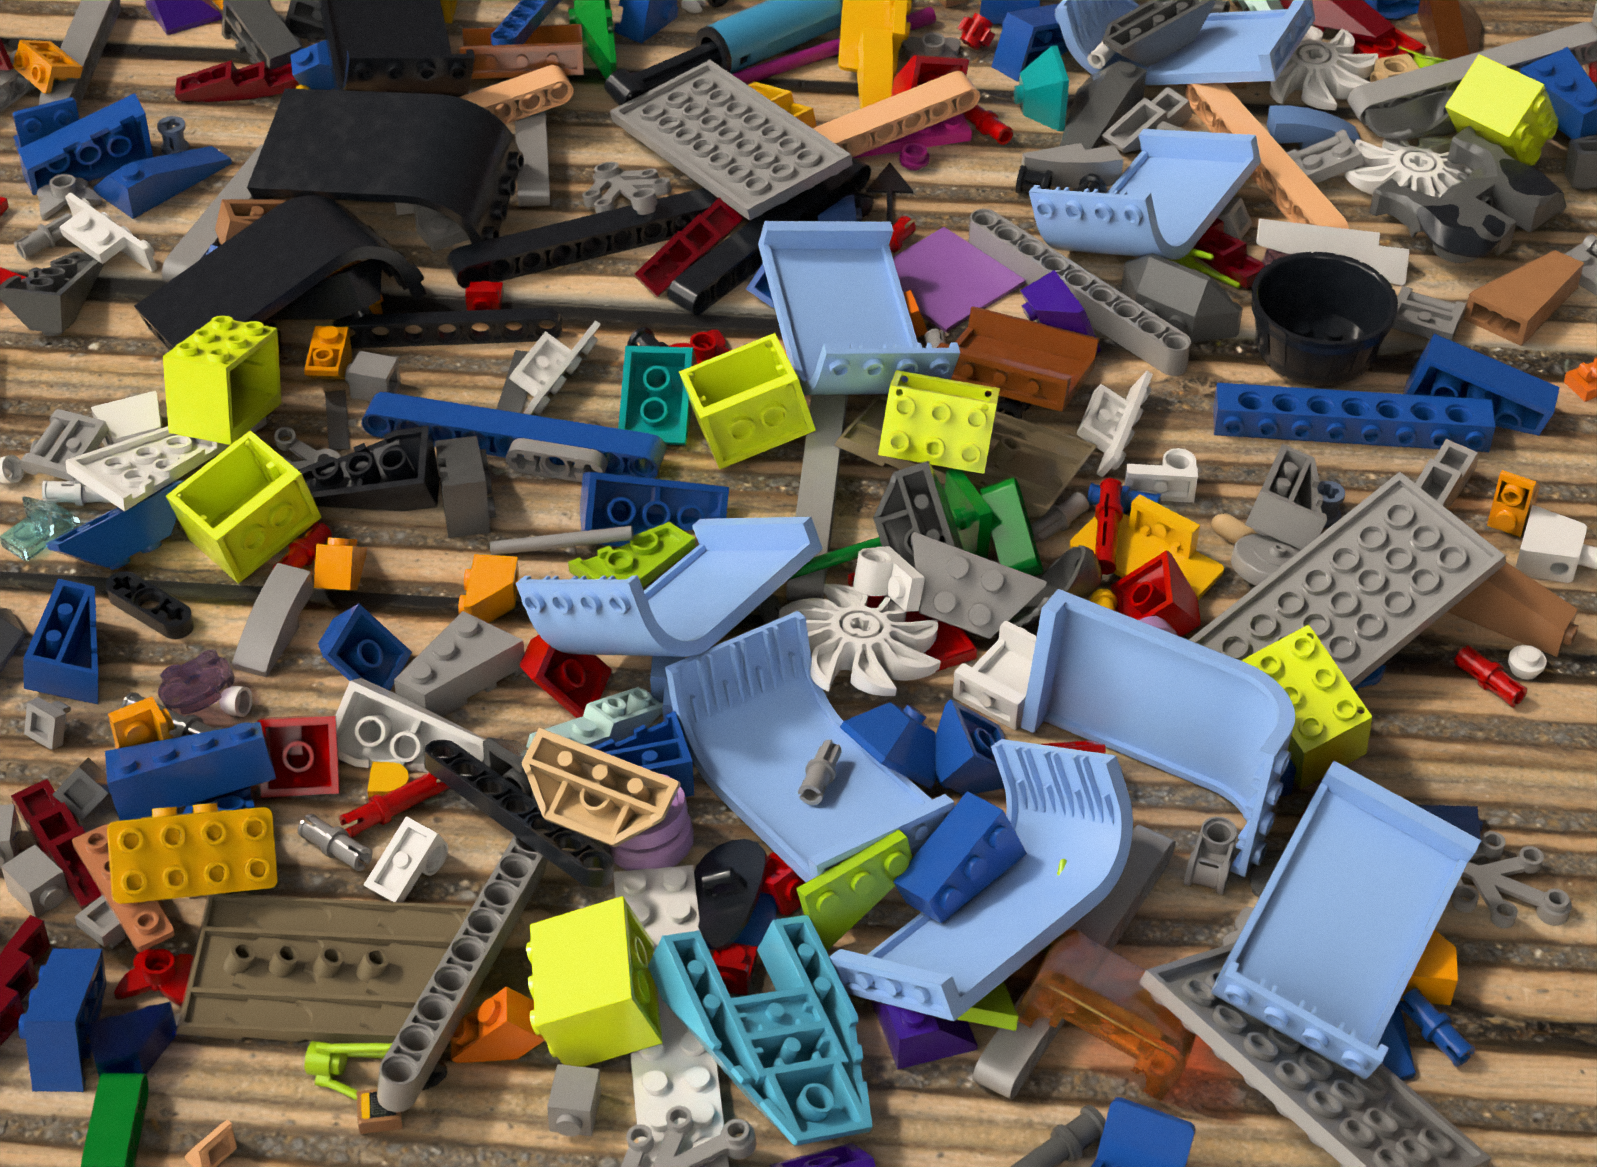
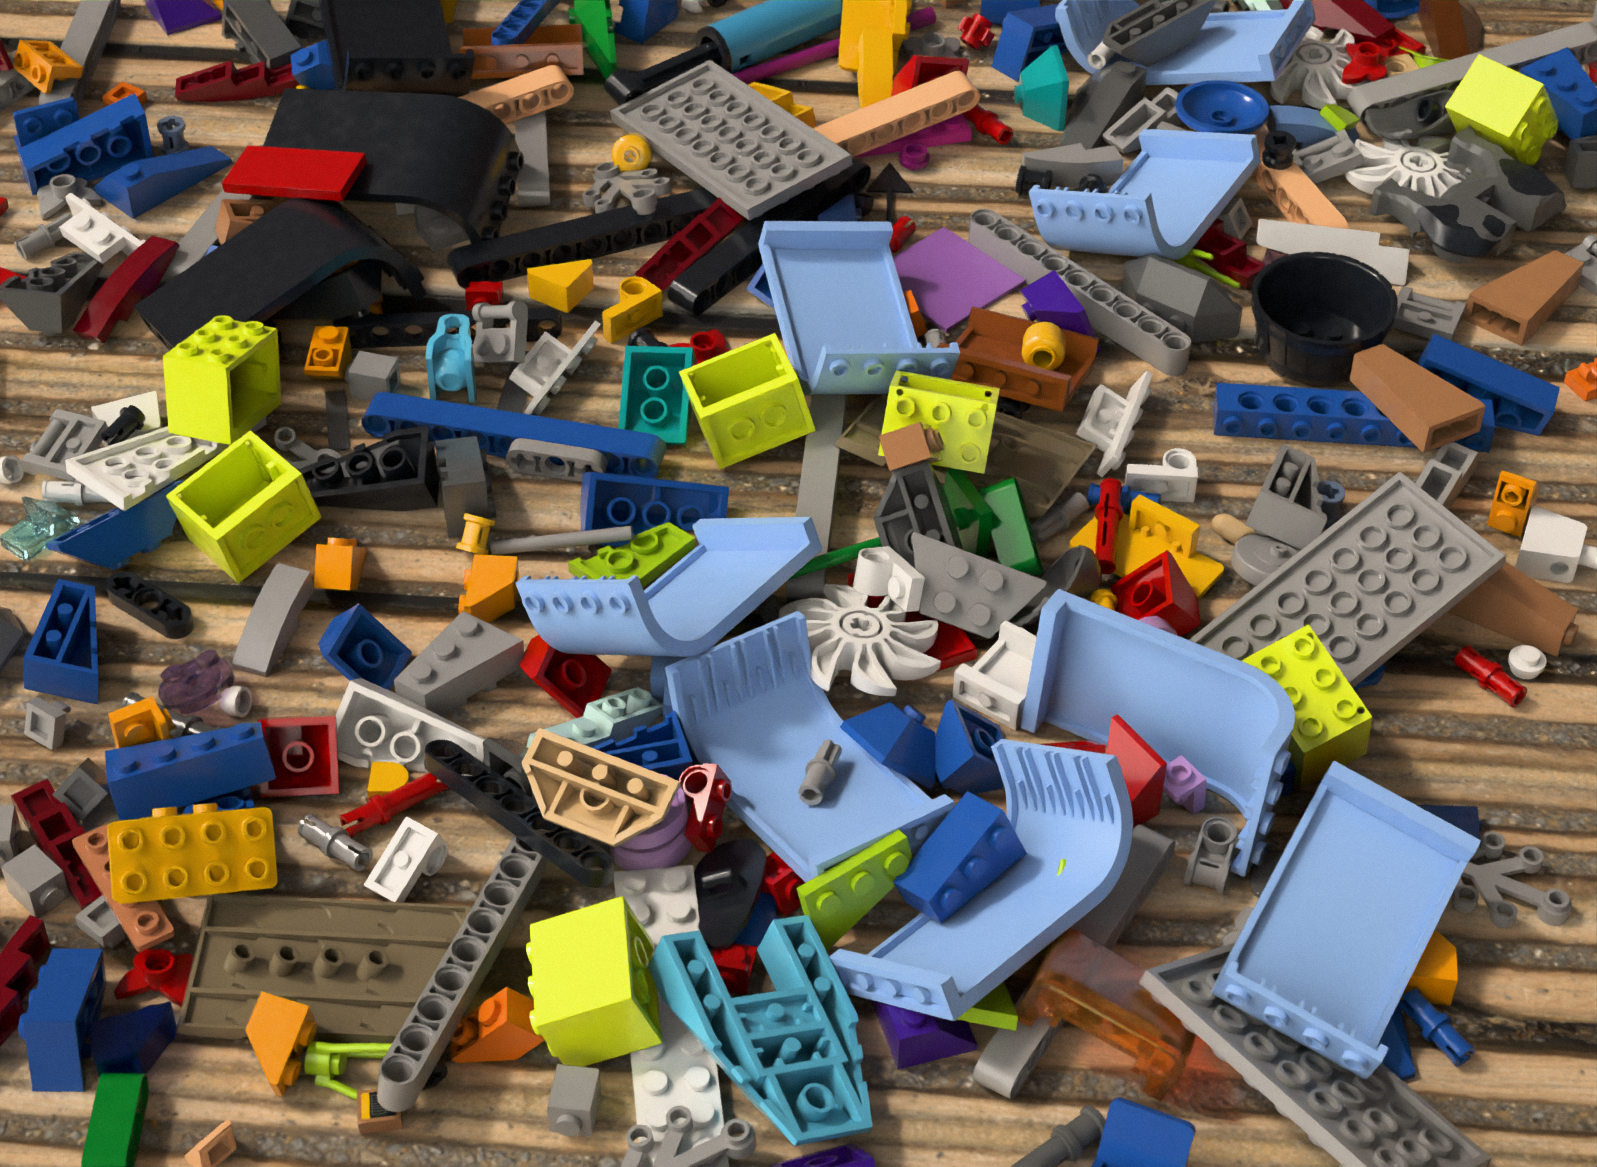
red pin [273,522,332,569] -> none
none -> dark red slope [73,235,180,344]
none -> black pin [101,405,146,446]
none -> orange tile [102,81,147,107]
none -> red tile [222,145,367,201]
none -> light orange slope [245,991,317,1097]
none -> medium azure piece [426,314,477,403]
none -> yellow bush [456,513,496,555]
none -> light grey plate [472,301,528,364]
none -> yellow slope [527,259,594,313]
none -> yellow plate [602,276,663,344]
none -> yellow head [611,133,653,172]
none -> red plate [679,763,732,853]
none -> medium nougat brick [878,422,944,472]
none -> yellow head [1022,322,1066,370]
none -> red slope [1106,714,1167,828]
none -> lavender bracket [1163,755,1207,815]
none -> blue dish [1175,80,1269,134]
none -> black wheel [1262,131,1296,170]
none -> lime tile [1319,104,1360,131]
none -> red animal [1341,42,1389,84]
none -> medium nougat slope [1350,344,1486,453]
none -> black hinge [1415,97,1443,123]

